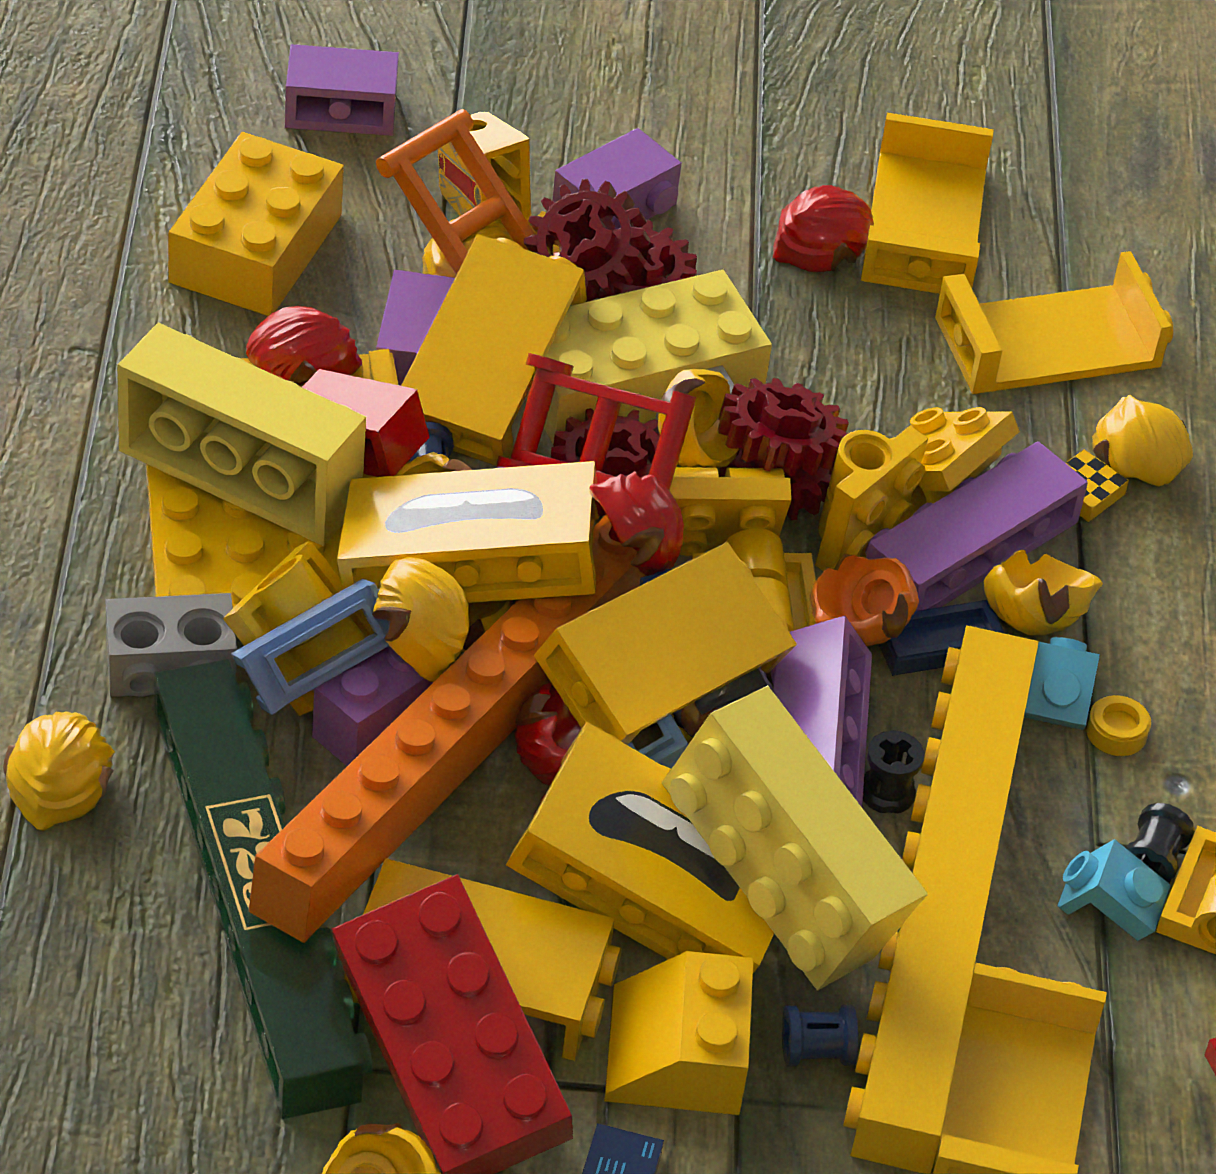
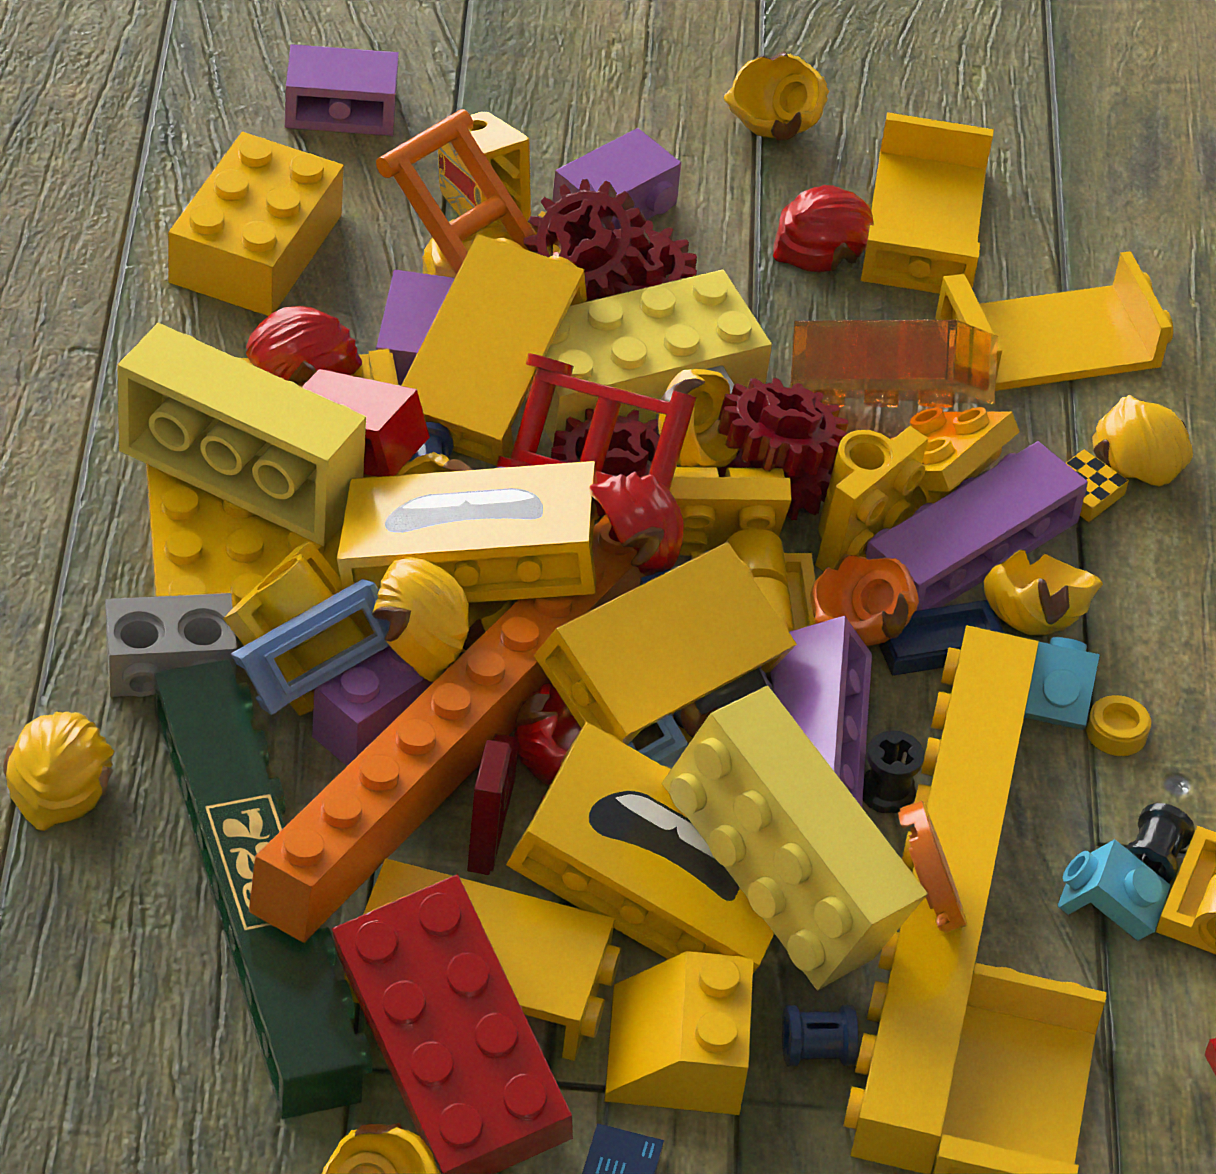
none -> dark red tile [467,733,519,875]
none -> yellow hair [724,51,829,140]
none -> clear orange wedge [790,320,998,407]
none -> orange tile [898,801,967,933]

